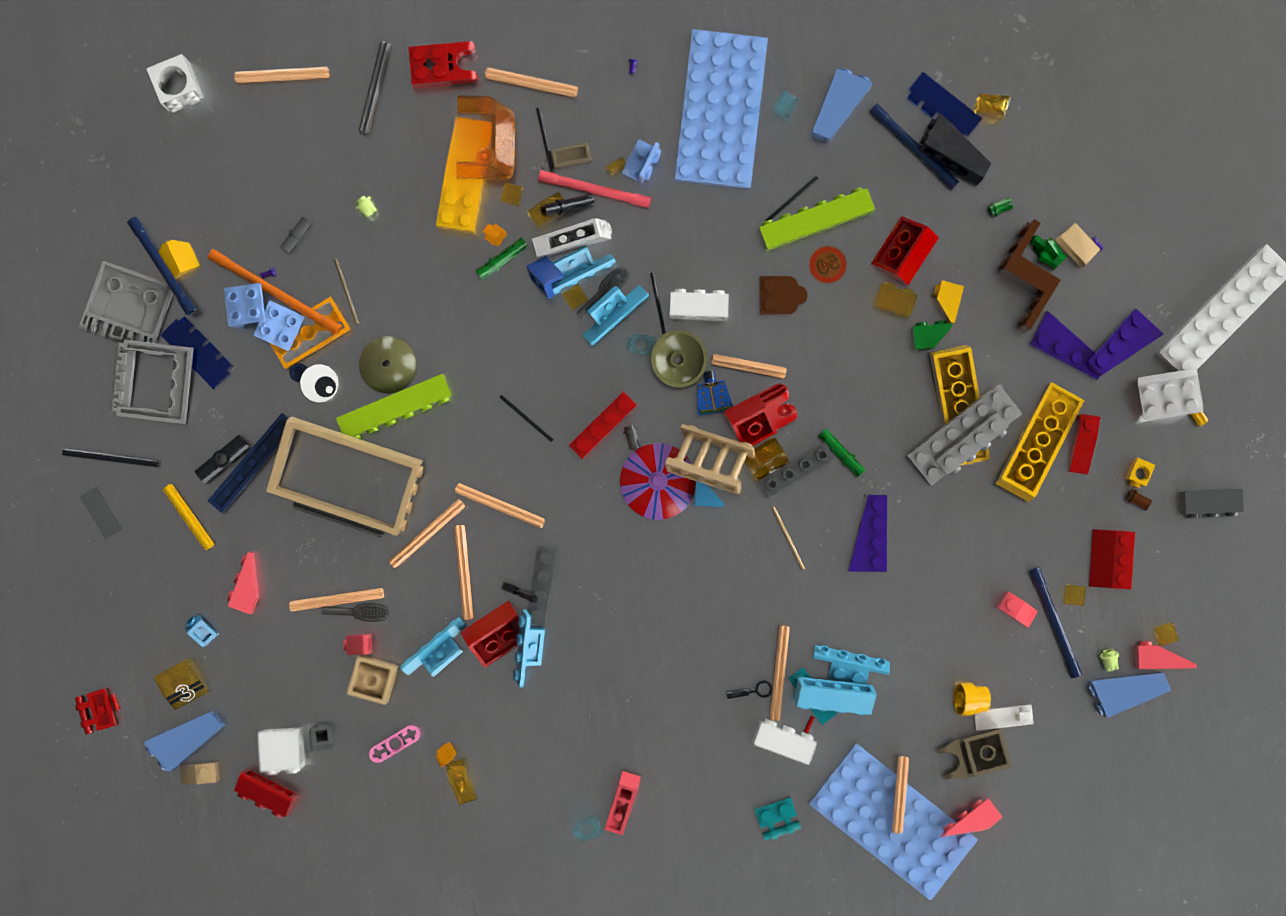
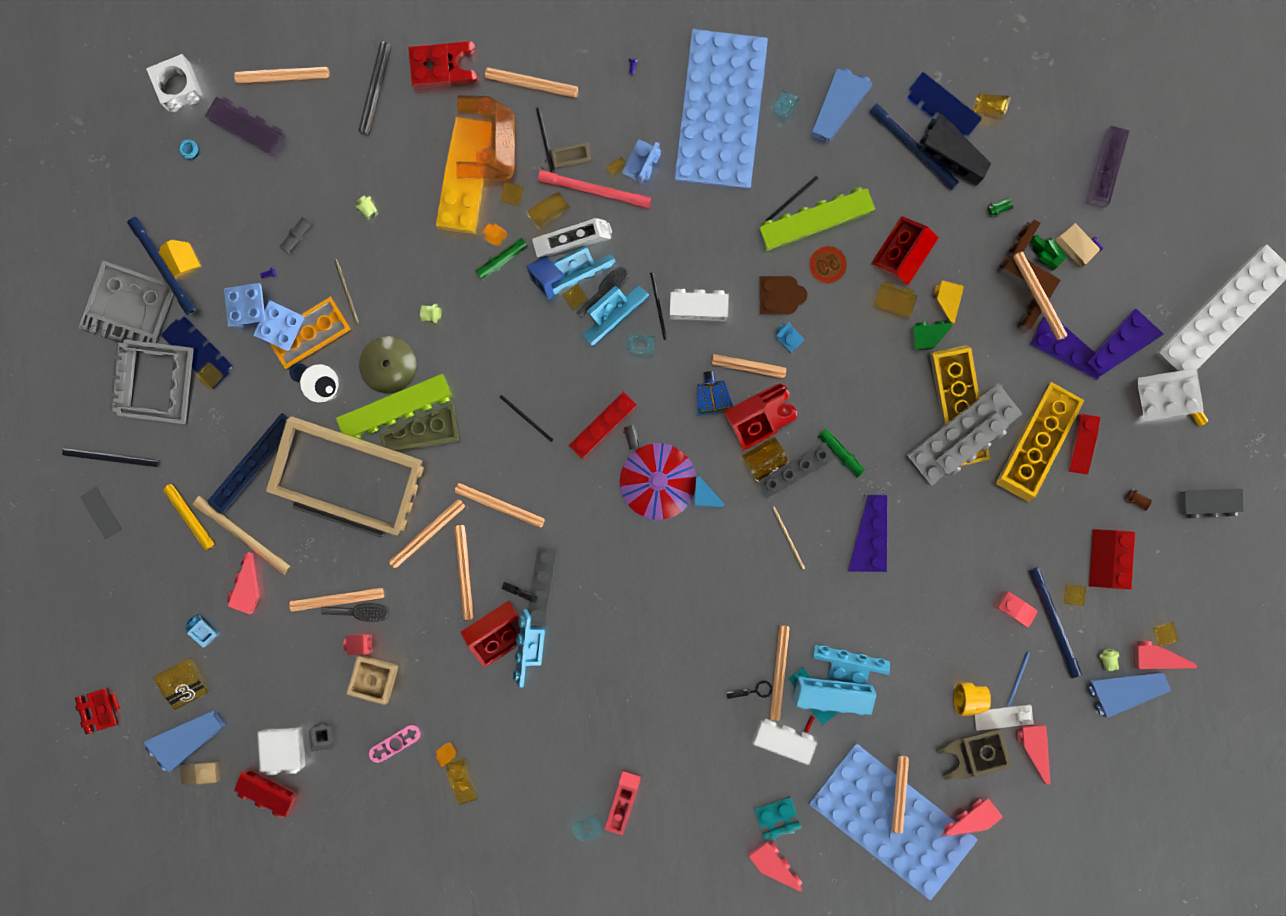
black piece [194,434,250,484] -> none
orange piece [207,249,342,335] -> none
medium azure bracket [400,618,467,677] -> none
black pin [540,194,595,217] -> none
olive dish [650,330,708,388] -> none
tan fence [665,424,755,495] -> none
yellow brick [1125,457,1155,489] -> none
none -> medium azure plate [179,139,198,159]
none -> tan piece [192,496,290,575]
none -> clear yellow tile [196,362,224,389]
none -> clear purple brick [205,97,285,157]
none -> olive wing [380,403,459,452]
none -> yellowish green hose [420,304,441,323]
none -> coral slope [748,840,802,891]
none -> dark azure bracket [775,322,805,353]
none -> medium blue axle [1006,652,1030,707]
none -> light nougat axle [1013,252,1067,340]
none -> coral slope [1017,725,1050,785]
none -> clear purple brick [1087,125,1130,207]

